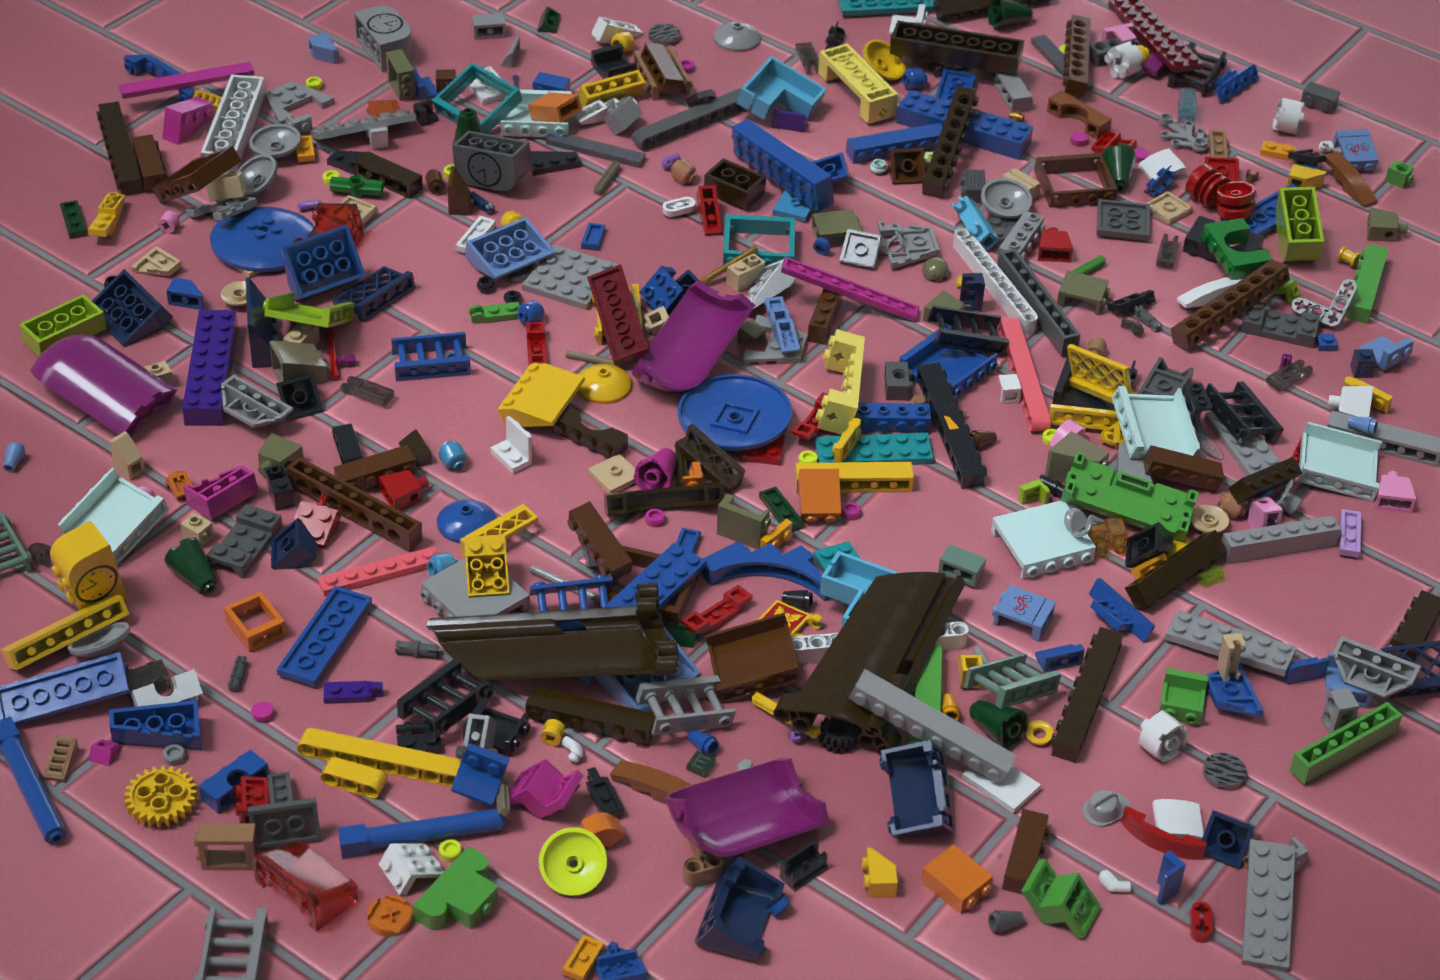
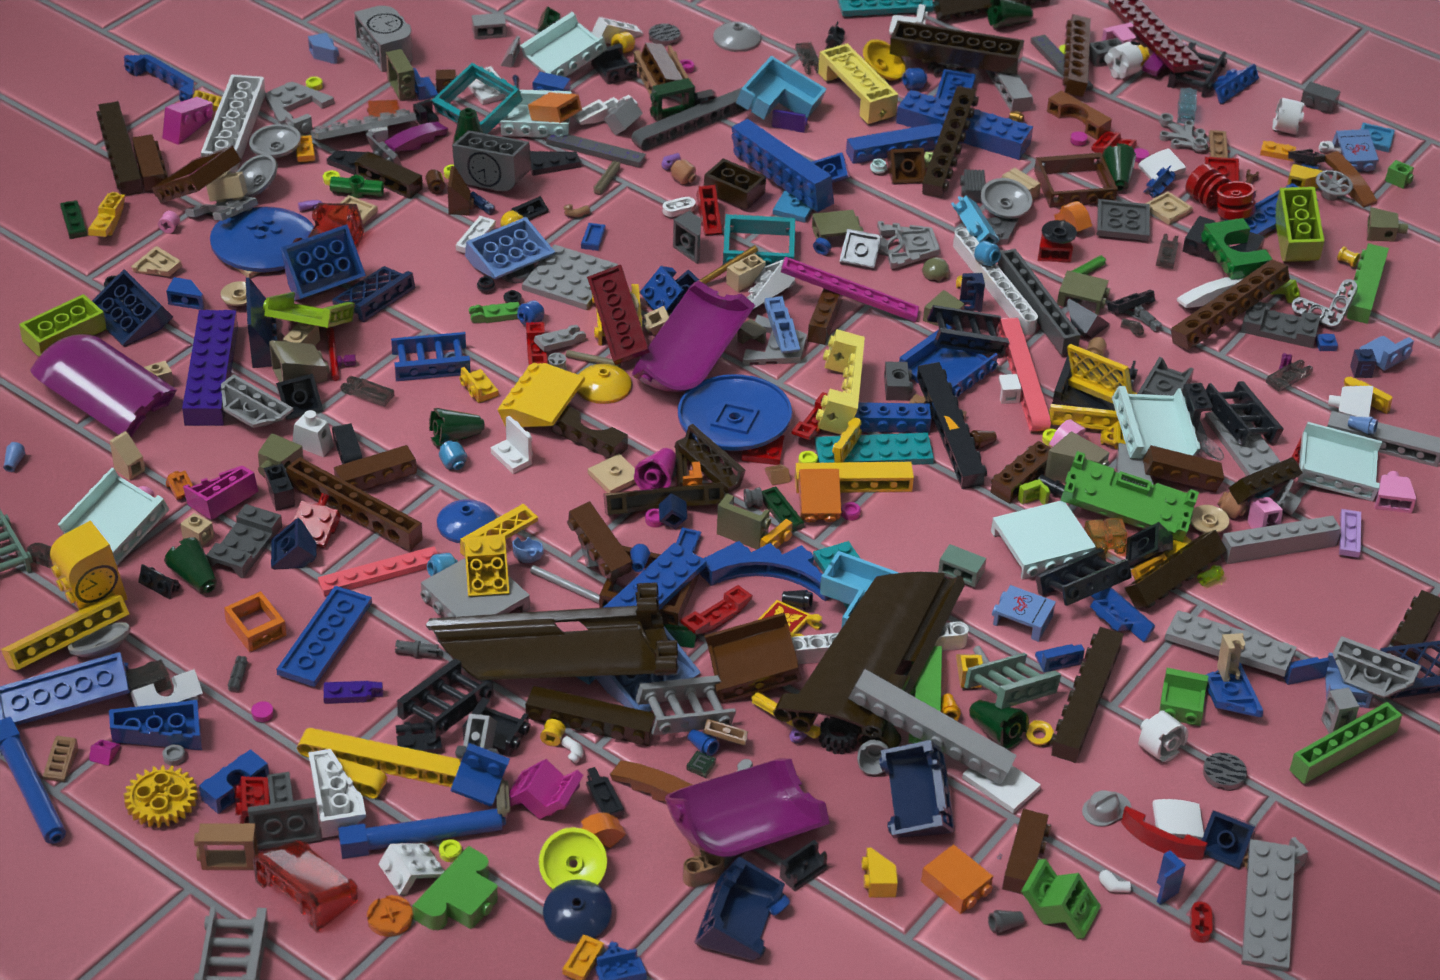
dark pink tile [119,62,255,99] -> none
red torso [379,470,429,511] -> none
dark brown slope [399,429,432,467] -> none
blue fence [529,575,613,632] -> none
yellow brick [578,70,646,108] -> none
light grey brick [997,211,1046,262] -> none
light grey piece [1064,508,1104,537] -> none
none -> black hinge [138,564,181,599]
none -> white torso [292,410,334,457]
none -> white wedge [309,749,366,838]
none -> flat silver wing [366,130,402,166]
none -> magenta slope [384,121,448,152]
none -> dark green cone [429,408,485,447]
none -> yellow bracket [459,367,499,403]
none -> black slope [511,196,549,220]
none -> medium blue hair [512,537,544,563]
none -> light aqua panel [520,12,608,77]
none -> light grey hinge [534,325,586,352]
none -> dark blue dish [543,879,612,944]
none -> light grey wheel [548,353,566,370]
none -> medium nougat arm [564,204,590,218]
none -> blue cone [630,544,650,572]
none -> dark green window [650,78,695,121]
none -> dark blue brick [659,494,687,529]
none -> dark grey slope [673,211,701,264]
none -> medium nougat slope [703,719,748,745]
none -> dark grey wheel [744,487,763,508]
none -> medium nougat slope [765,464,790,485]
none -> light grey hair [857,740,889,775]
none -> dark azure head [974,241,1001,266]
none -> reddish brown brick [990,440,1051,503]
none -> black fence [1035,548,1132,606]
none -> black dish [1042,220,1077,243]
none -> orange brick [1054,201,1092,232]
none -> slope [1067,299,1110,338]
none -> light grey wheel [1316,170,1353,200]
none -> dark azure tile [1360,122,1395,153]

